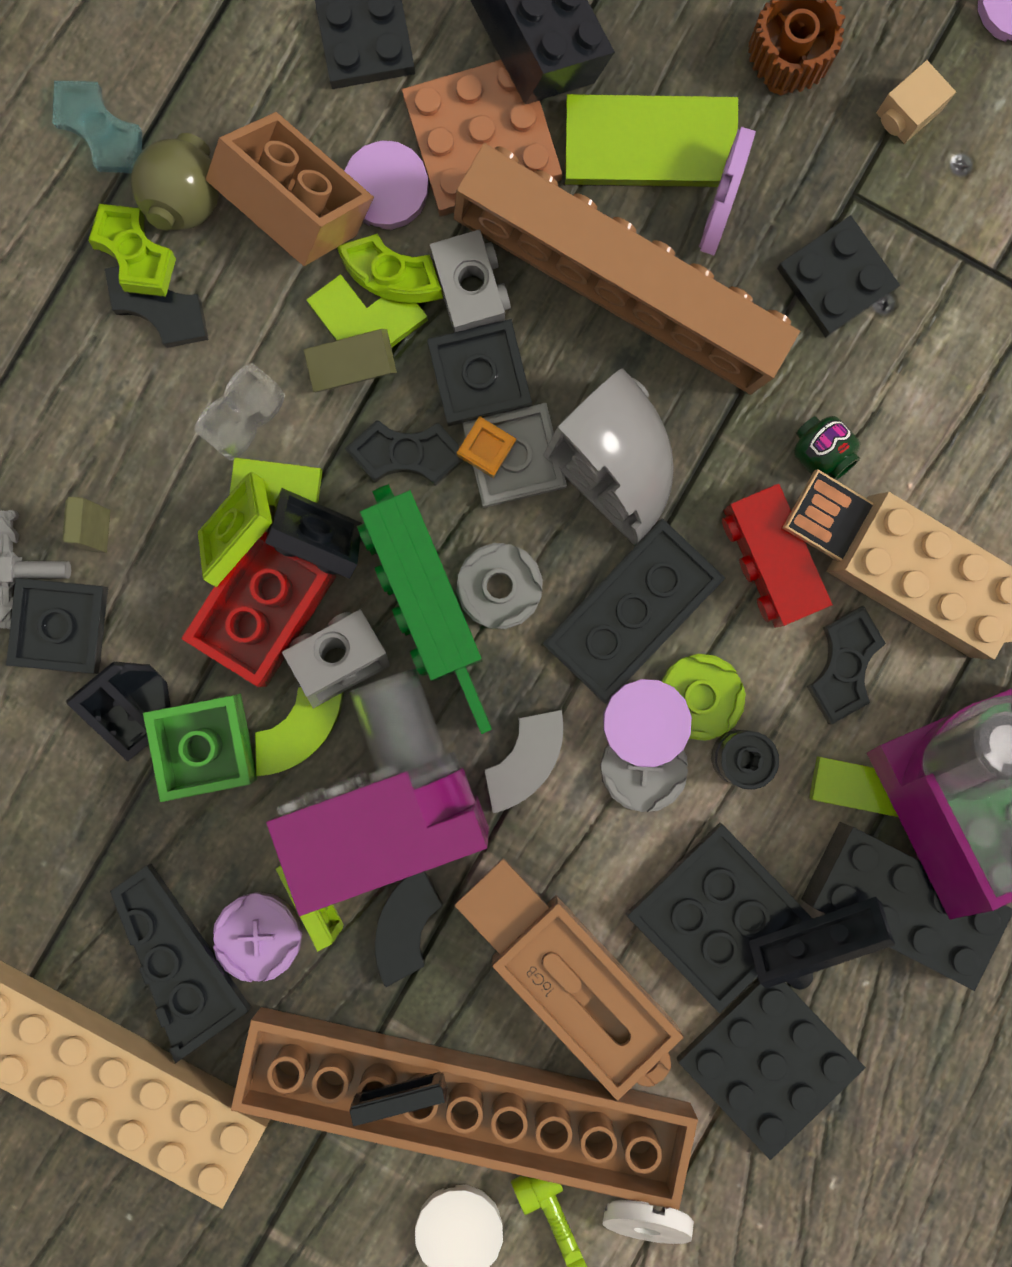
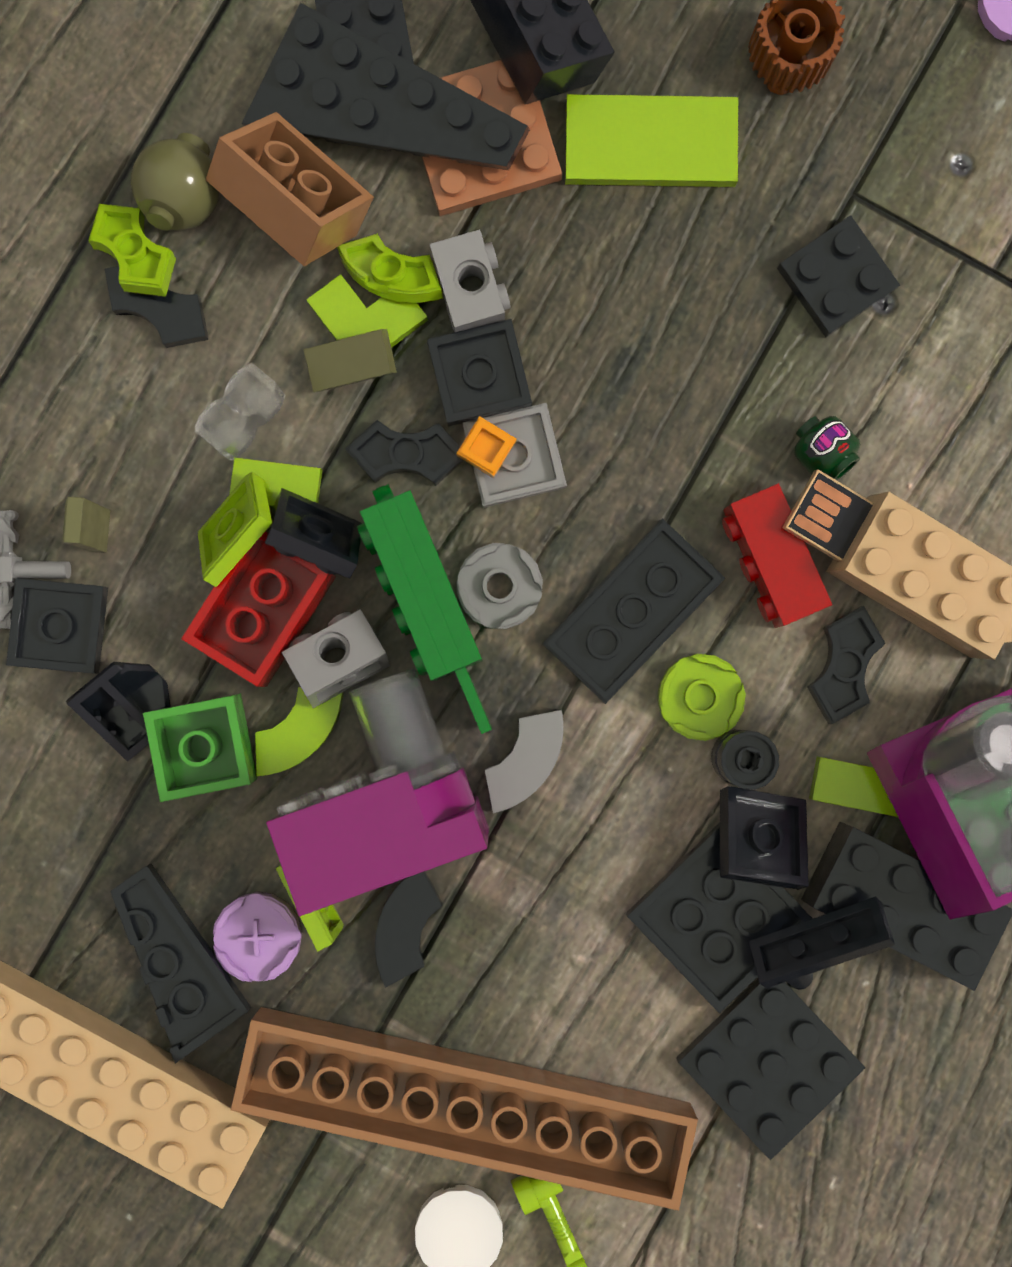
clear light blue tile [52,81,142,173] -> none
lavender tile [344,140,429,230] -> none
black tile [349,1072,447,1127] -> none
medium nougat brick [454,143,800,395] -> none
medium nougat piece [454,858,684,1101] -> none
light grey brick [543,368,674,546] -> none
light grey tile [600,745,688,812] -> none
lavender tile [603,679,692,767] -> none
white tile [603,1200,694,1244] -> none
lavender tile [699,127,756,255] -> none
tan brick [876,60,956,144] -> none
none -> black wing [242,3,530,171]
none -> black plate [720,786,809,890]

